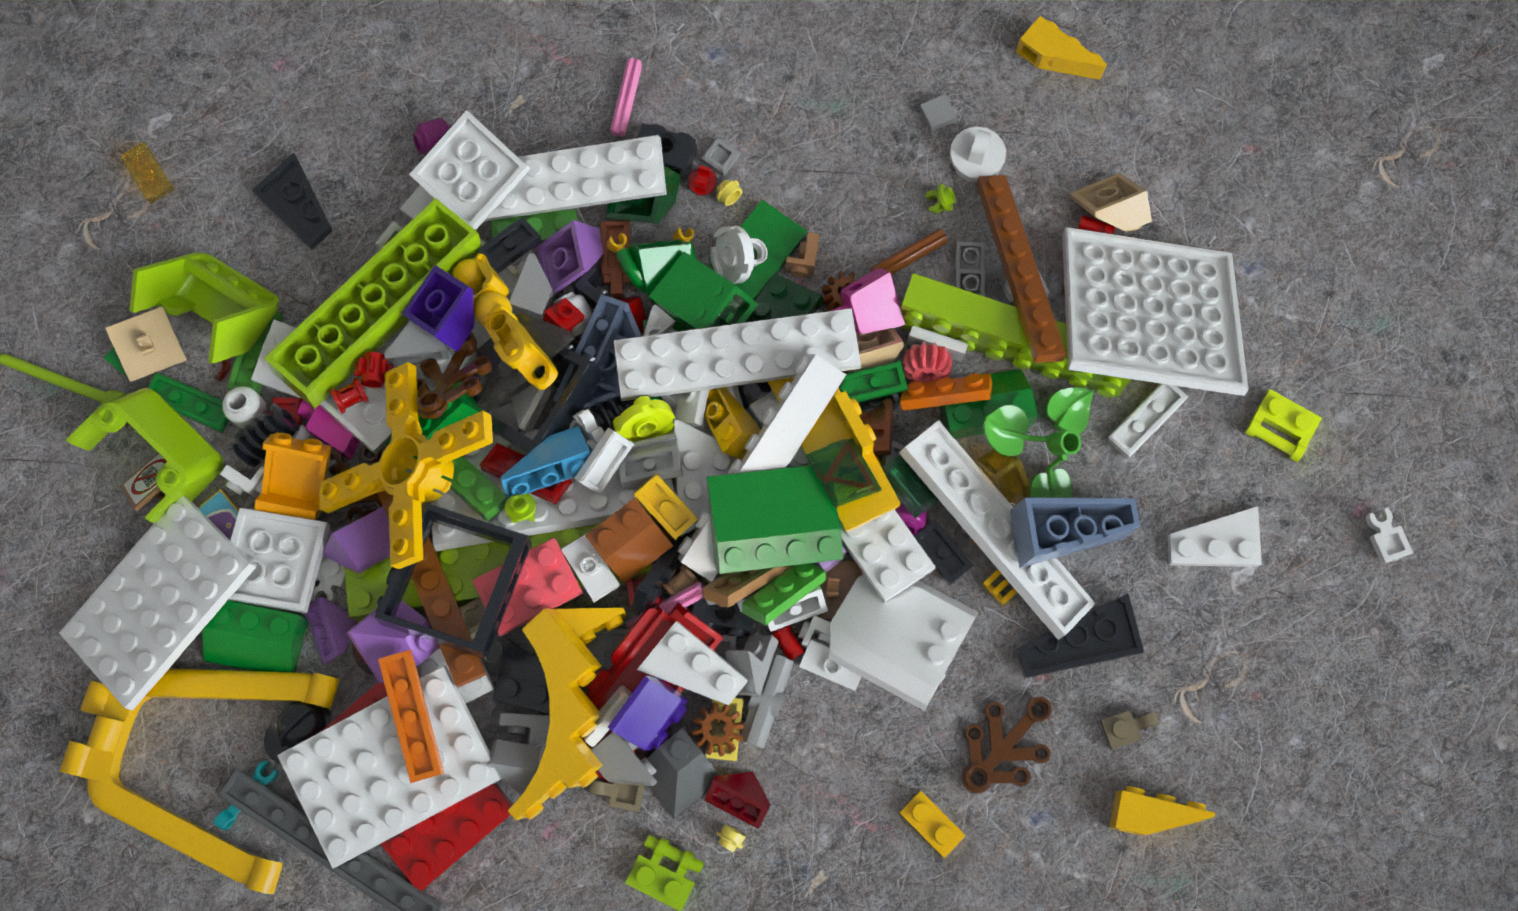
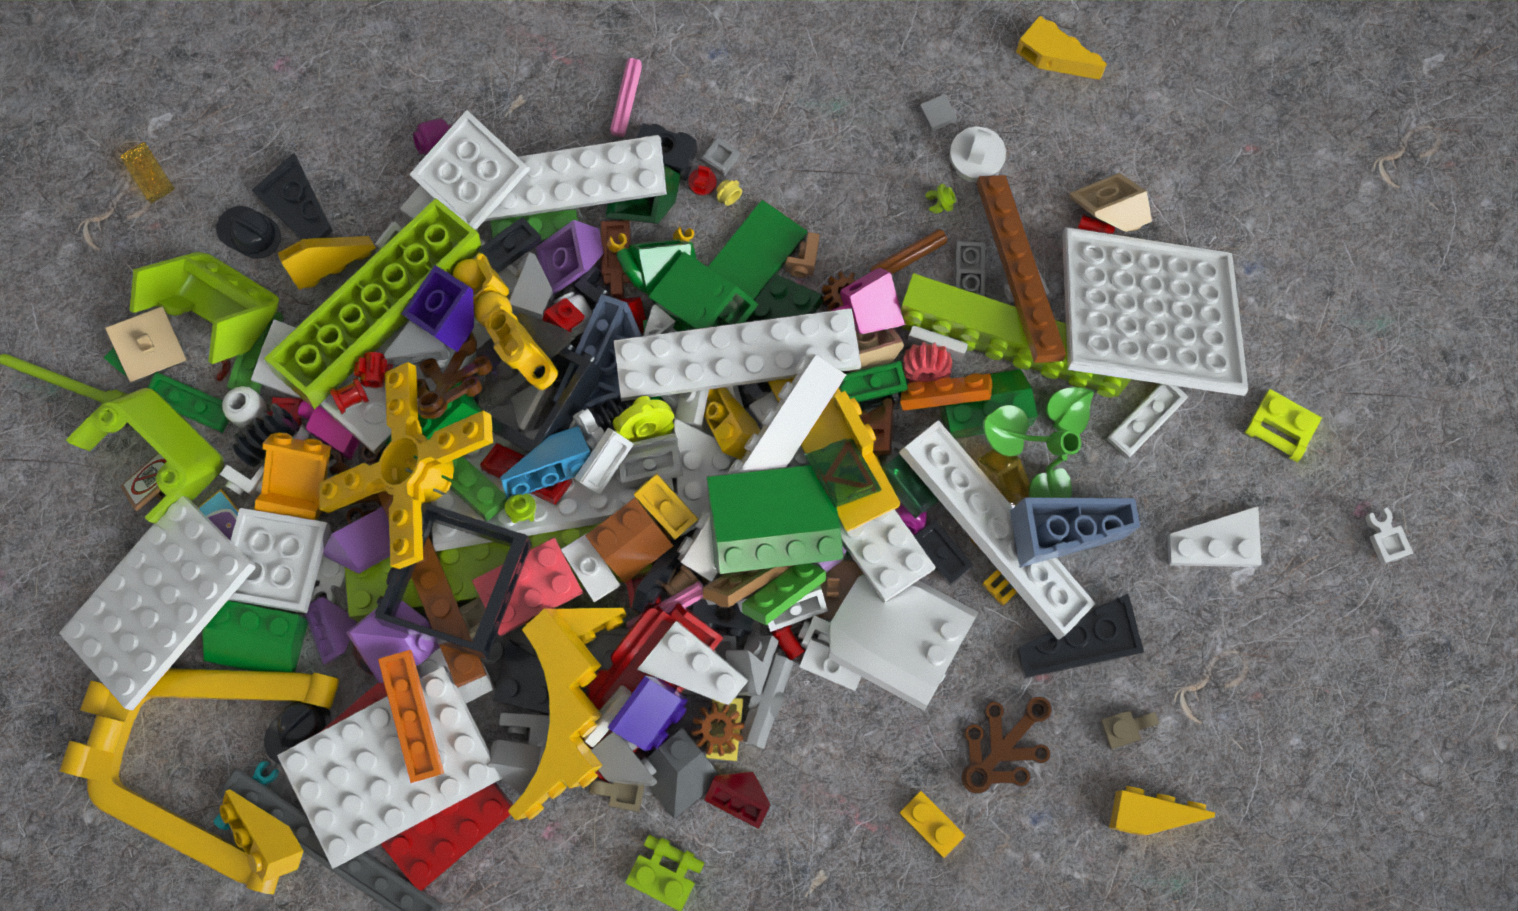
white tile [710,225,768,284] -> none
light yellow plate [716,824,746,852] -> none
none -> black piece [216,206,281,259]
none -> yellow slope [219,789,303,883]
none -> yellow slope [278,236,376,291]

